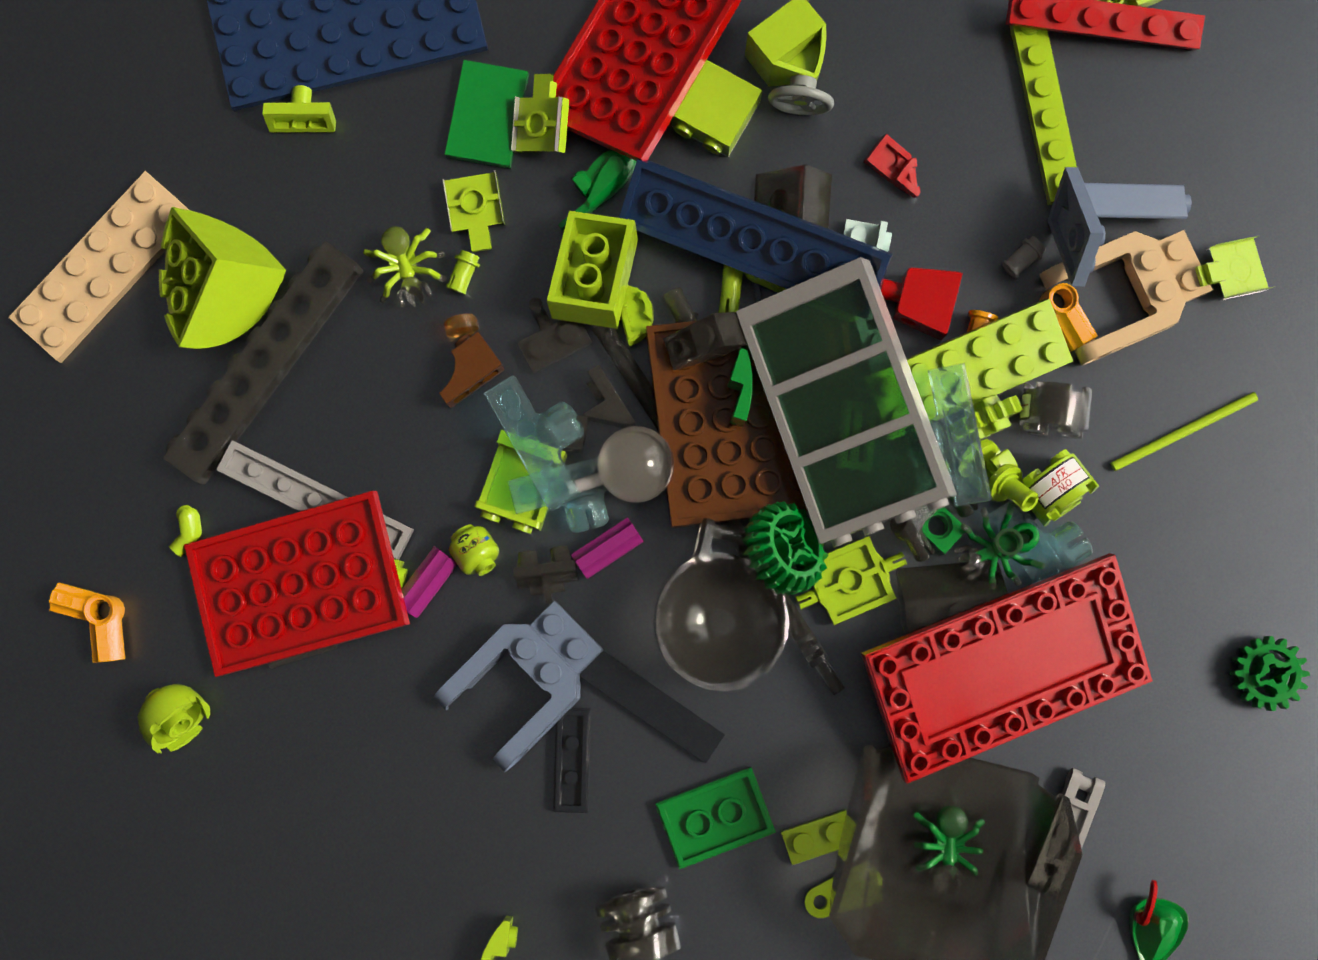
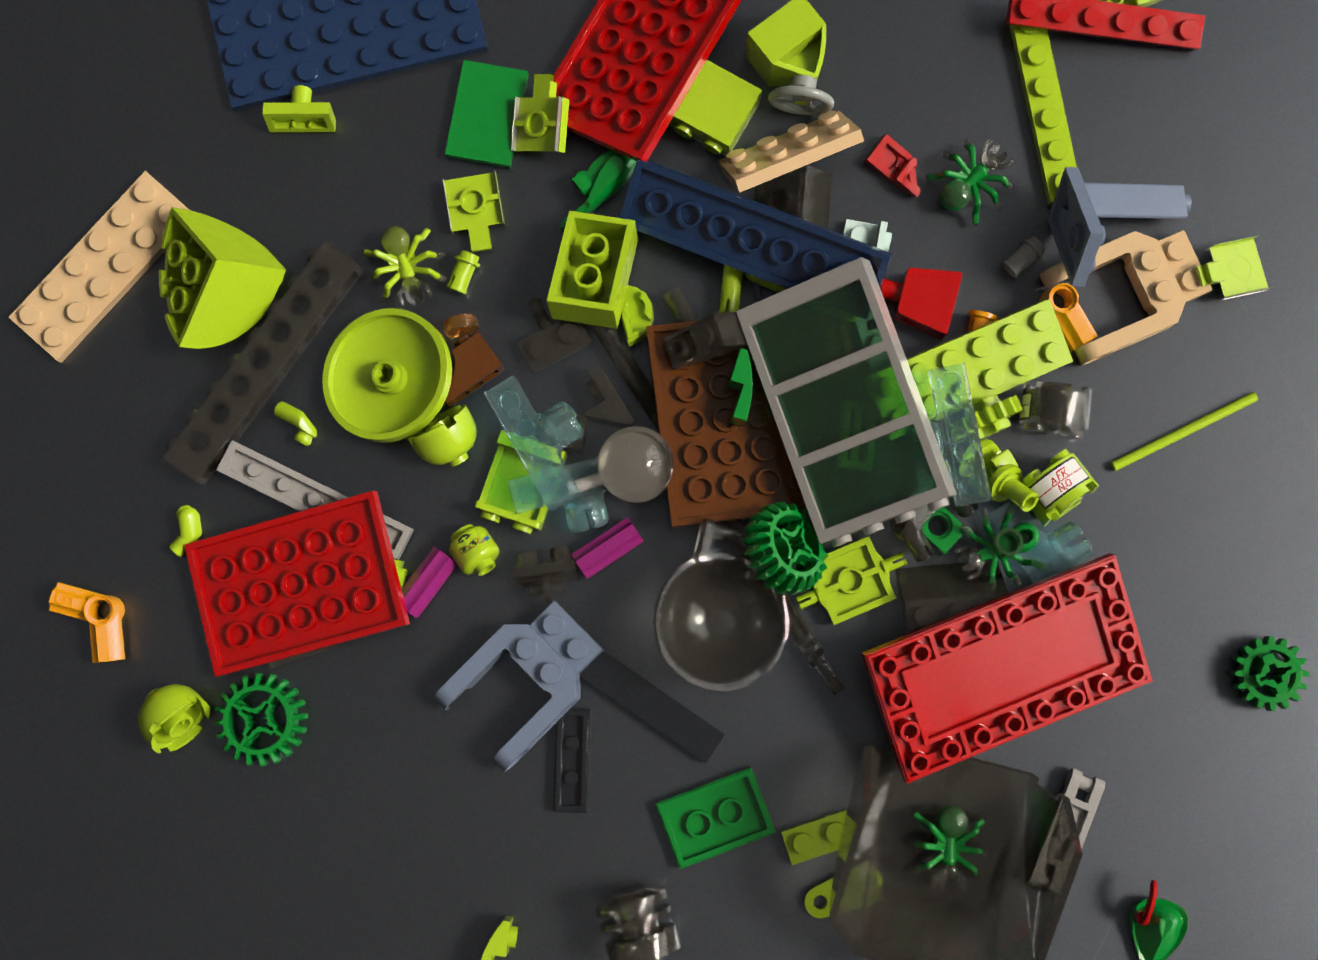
none -> green gear [214,673,308,766]
none -> lime arm [274,401,317,446]
none -> lime dish [322,308,452,443]
none -> lime cylinder [407,404,477,467]
none -> tan plate [718,111,864,193]
none -> animal [926,138,1015,226]

